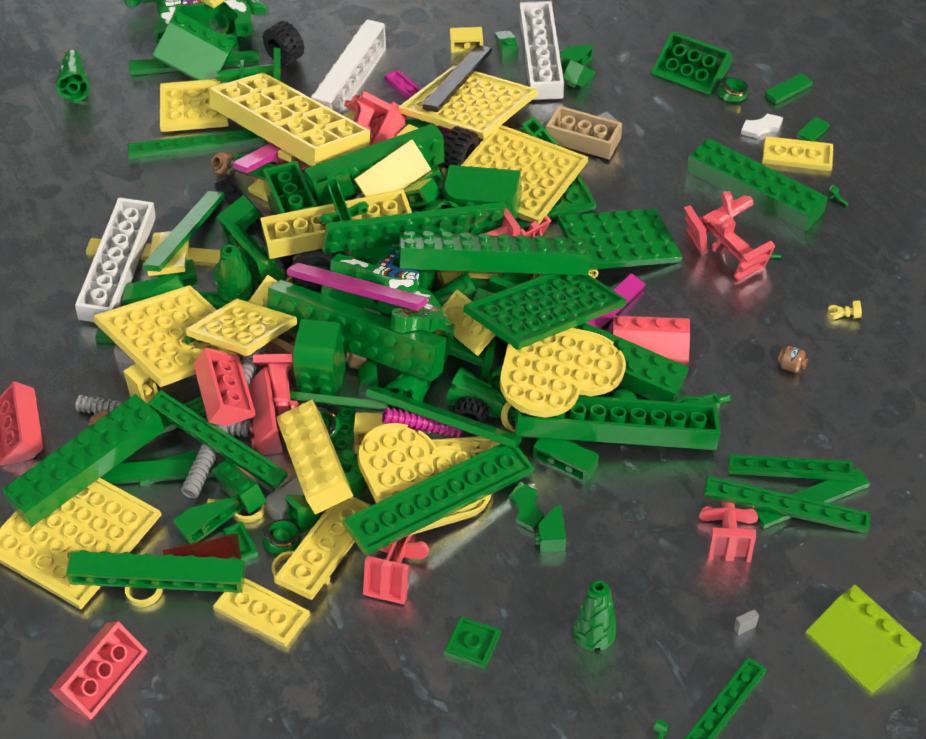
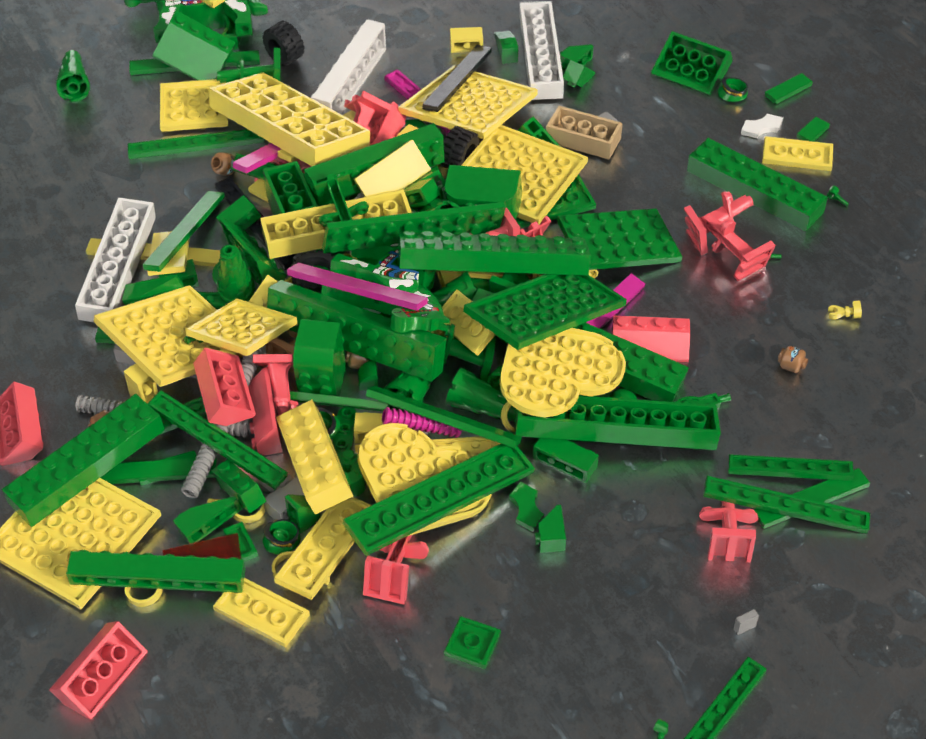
black tyre [453,396,490,424] -> none
green cone [572,580,617,651] -> none
lime slope [805,585,922,694] -> none

